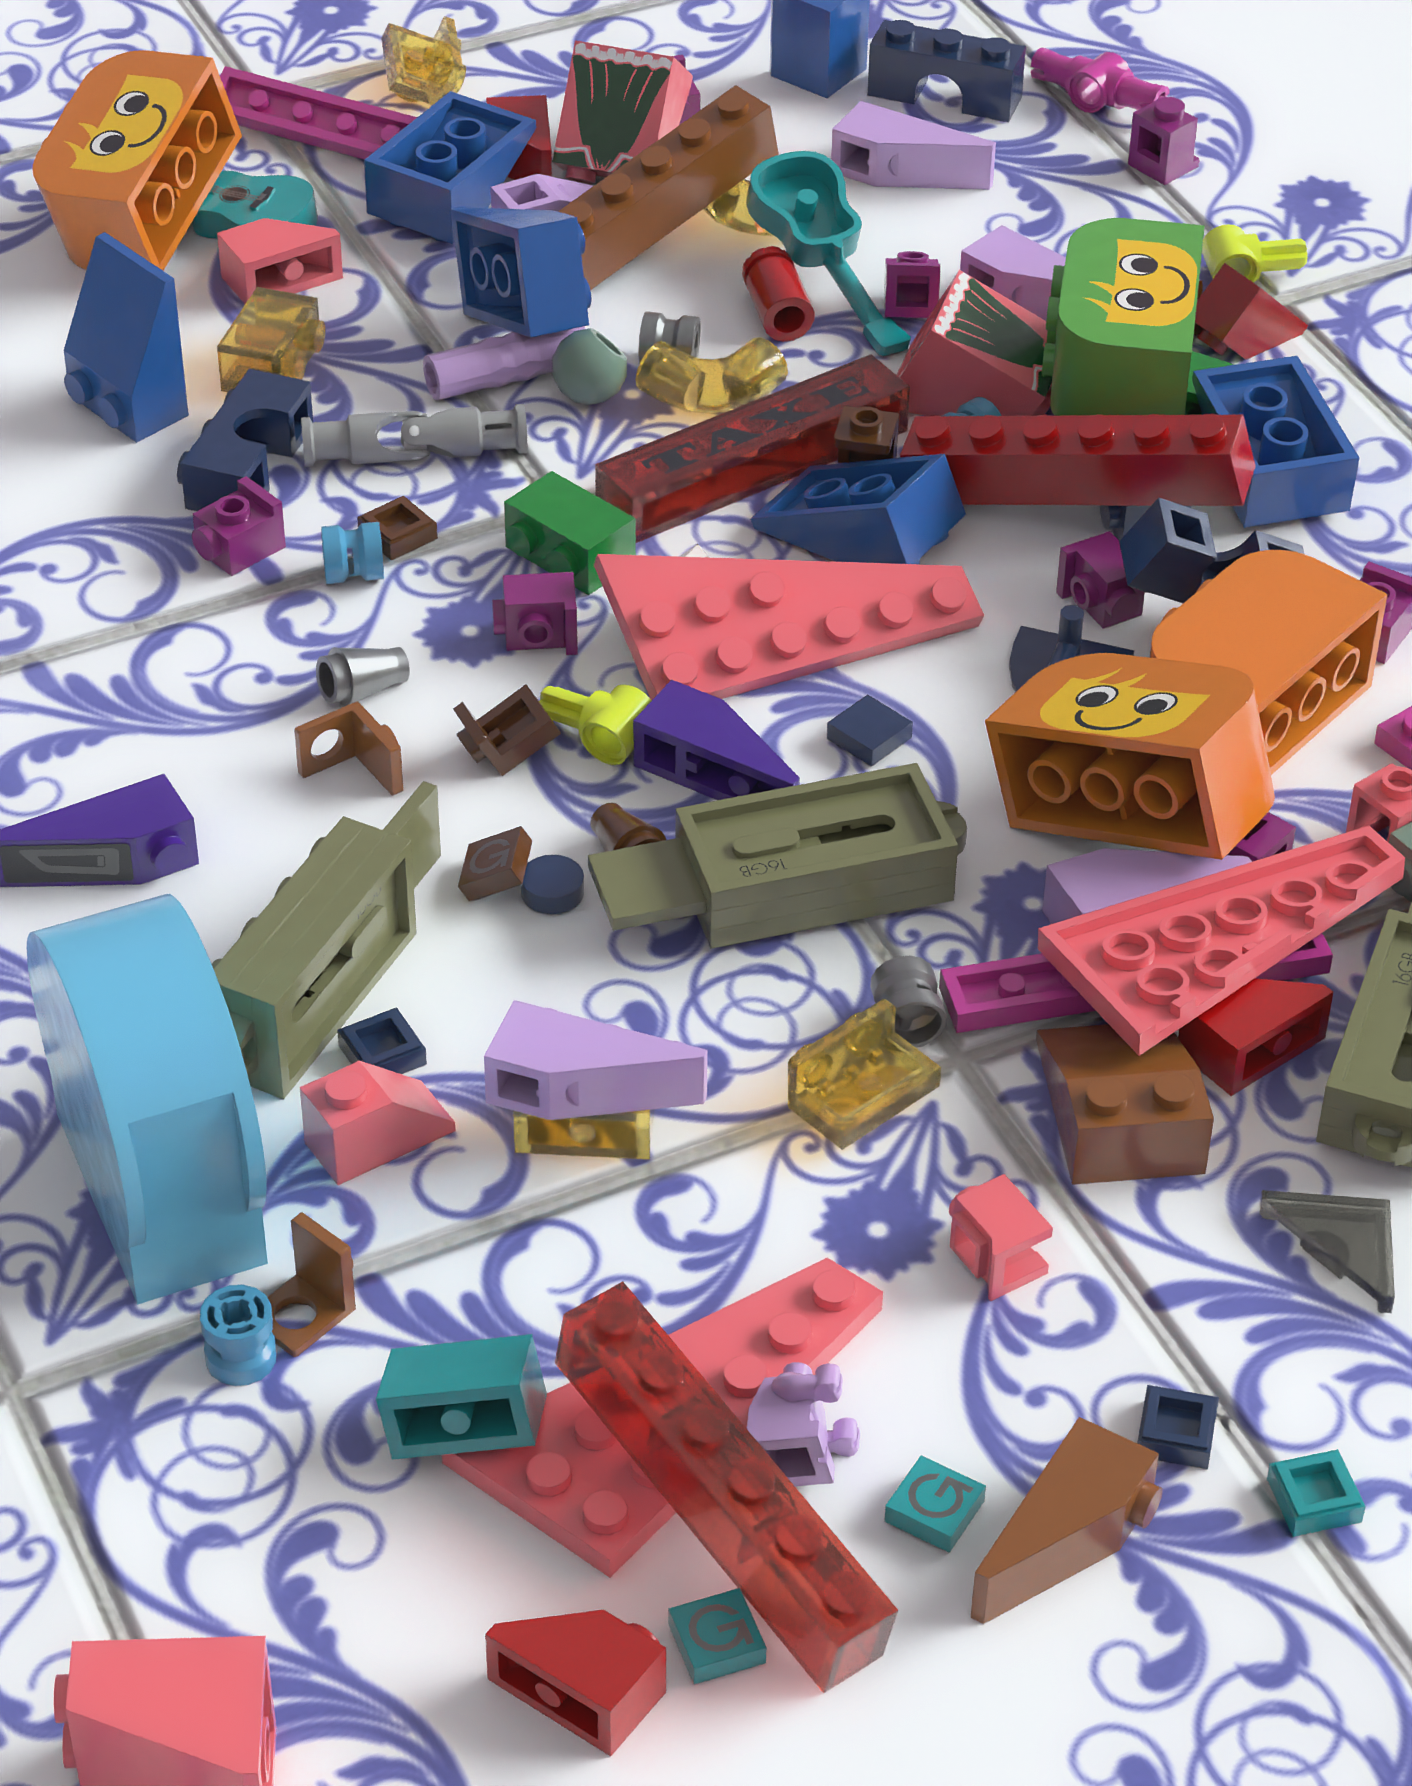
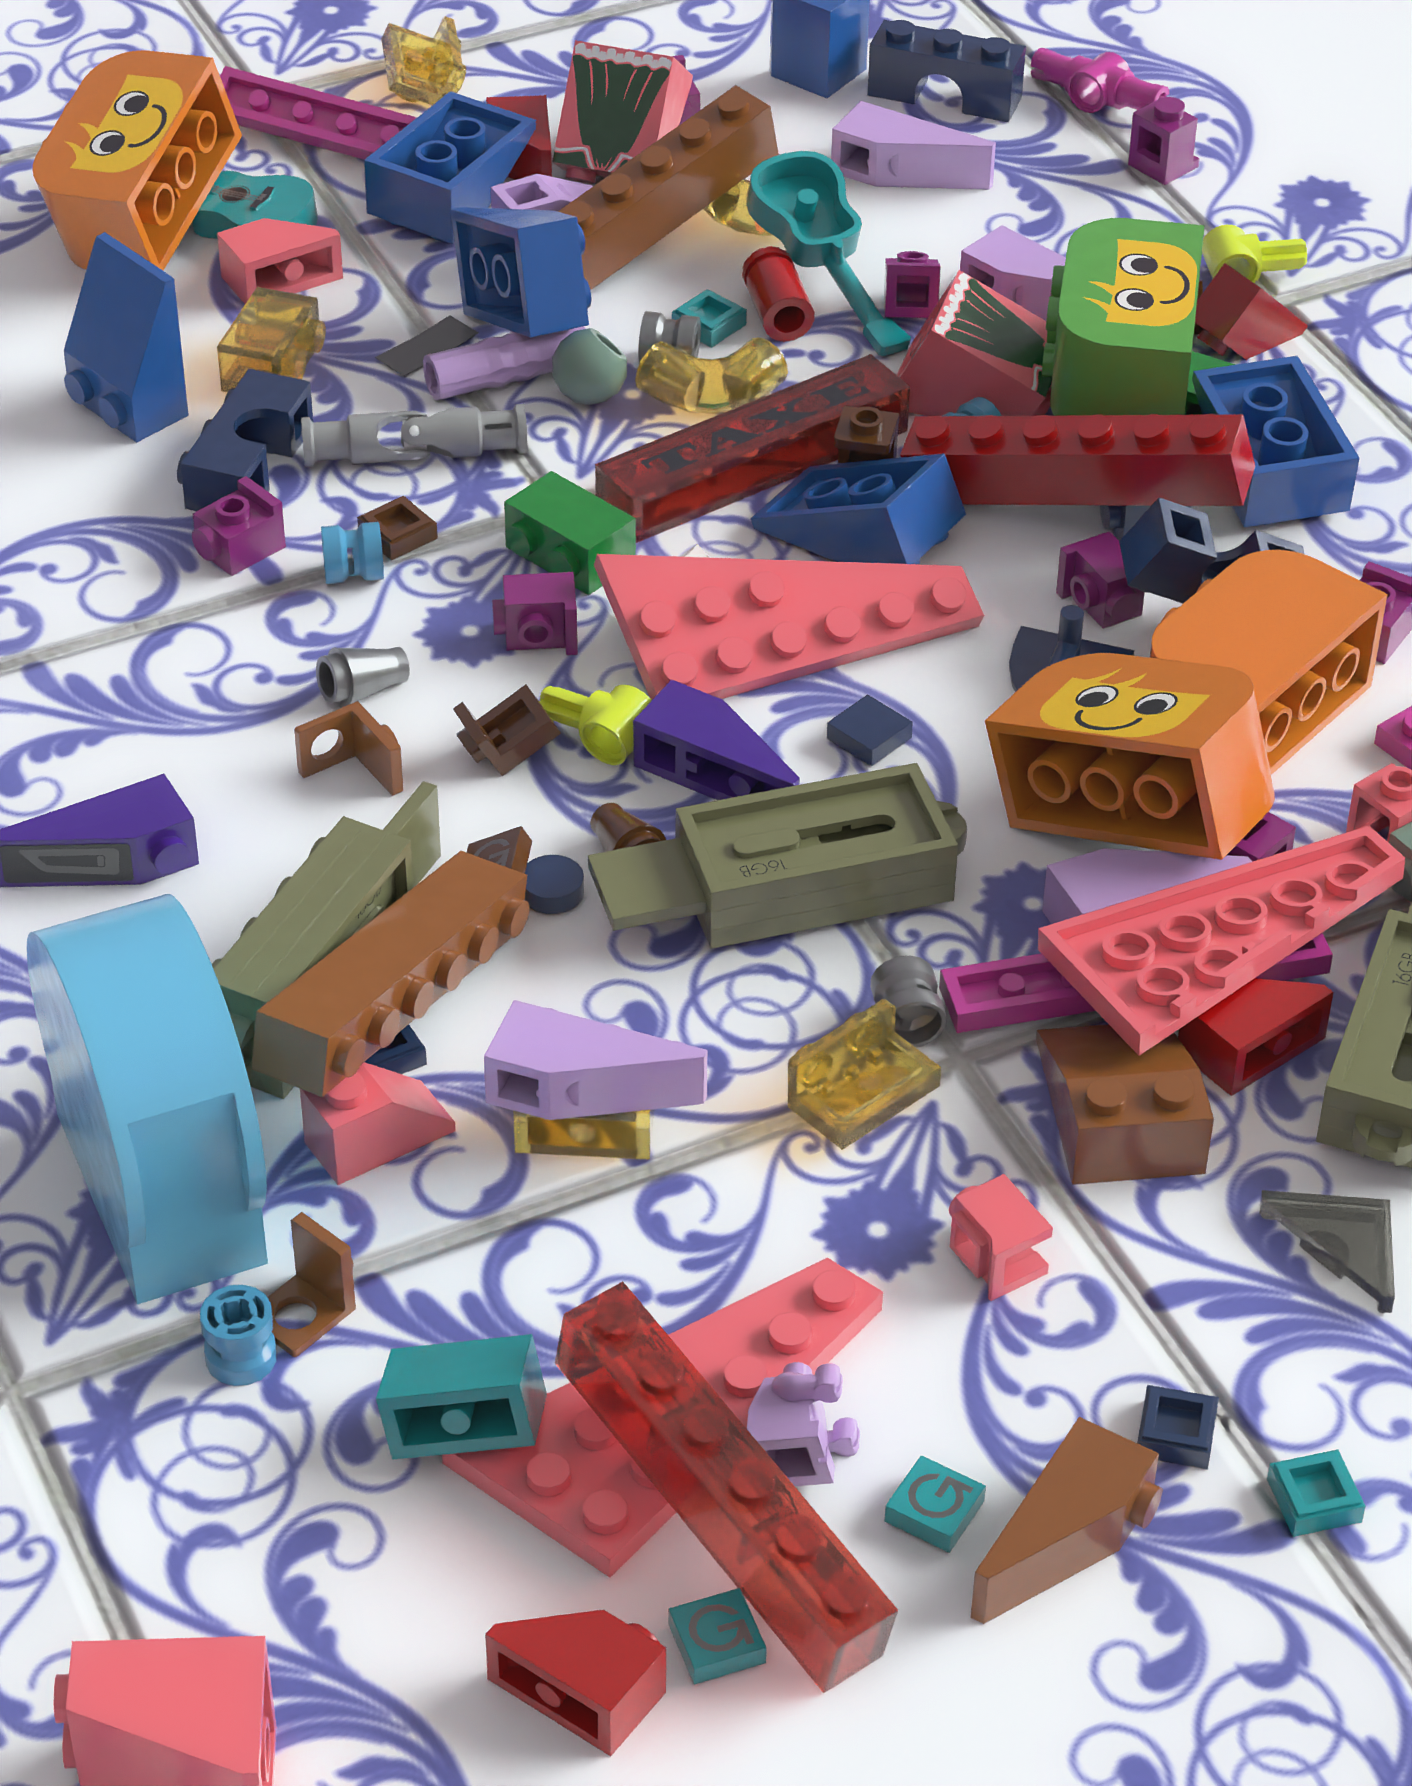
none -> dark orange brick [251,850,530,1097]
none -> dark grey sticker [375,315,479,376]
none -> teal tile [672,289,747,348]

